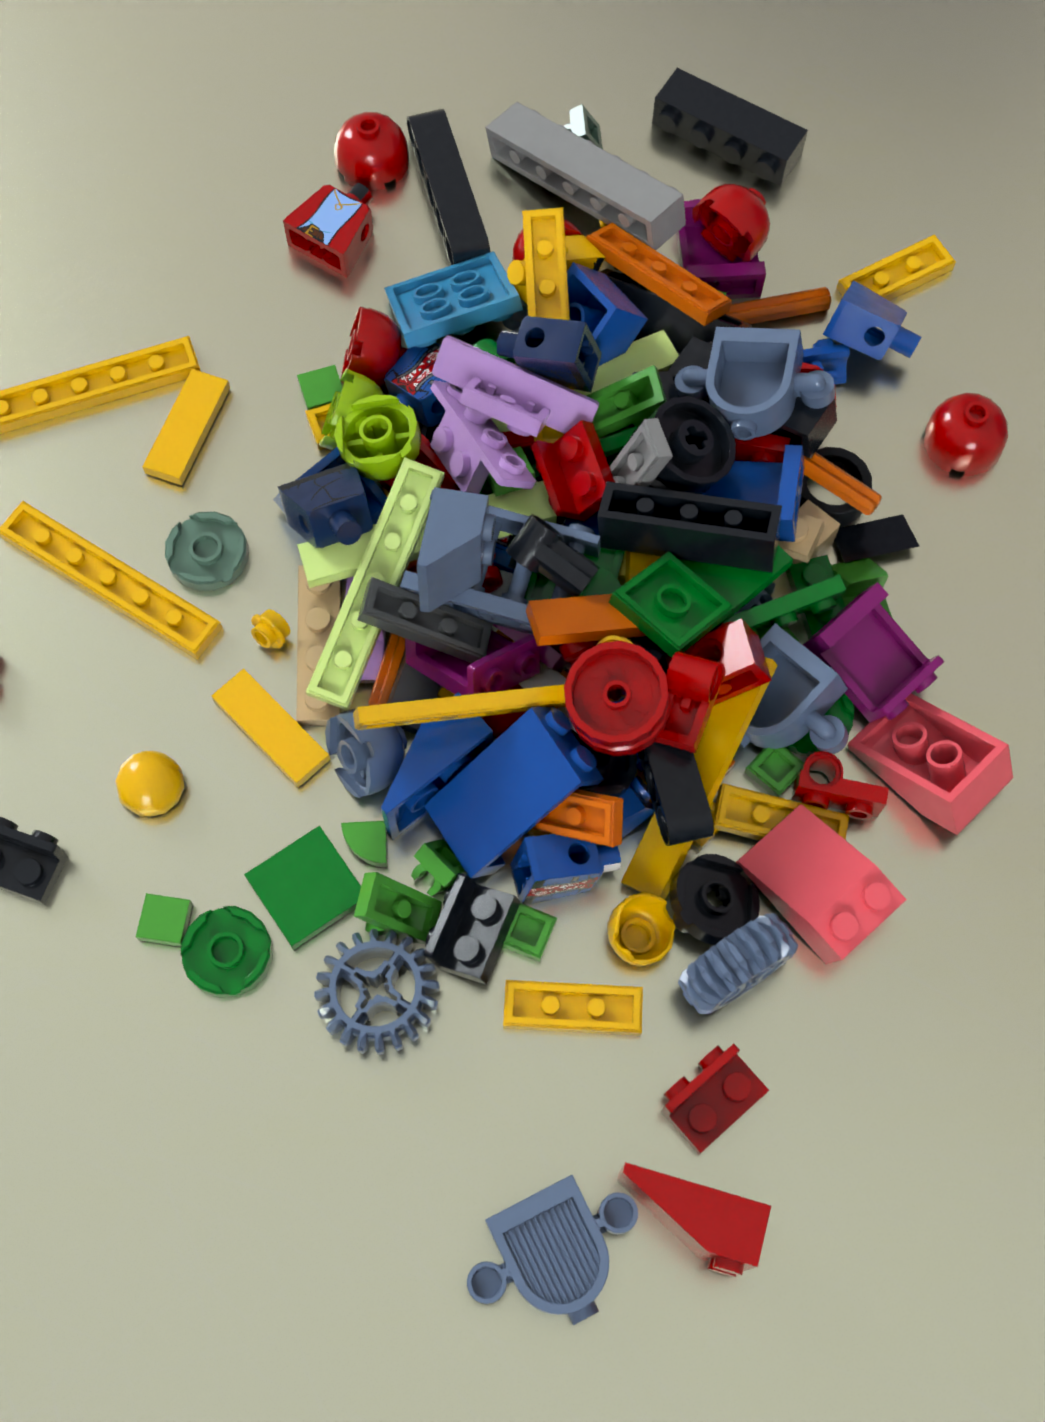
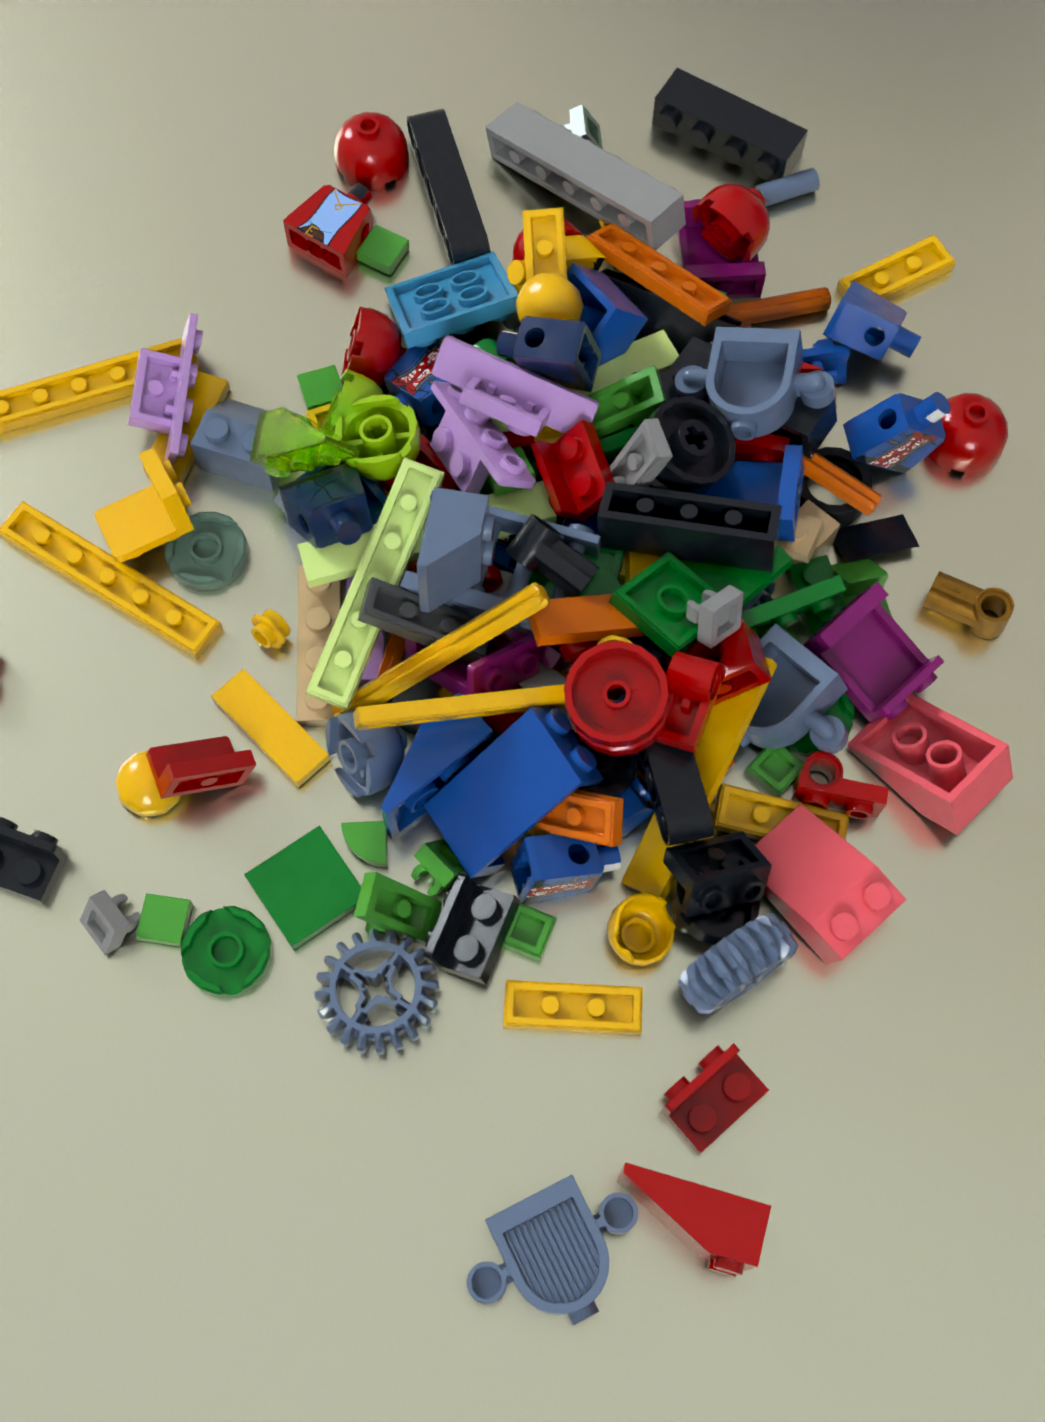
none -> light grey tile [80,890,141,955]
none -> yellow bracket [94,448,195,563]
none -> lavender bracket [127,313,203,467]
none -> red panel [146,736,256,799]
none -> sand blue slope [190,399,304,492]
none -> clear neon green slope [250,407,360,477]
none -> yellow axle [331,583,550,716]
none -> bright green tile [356,225,409,275]
none -> yellow hair [515,272,584,322]
none -> black bracket [663,831,772,917]
none -> light grey tile [686,585,744,649]
none -> sand blue axle [755,168,820,207]
none -> blue torso [843,392,950,473]
none -> pearl gold piece [923,571,1014,640]

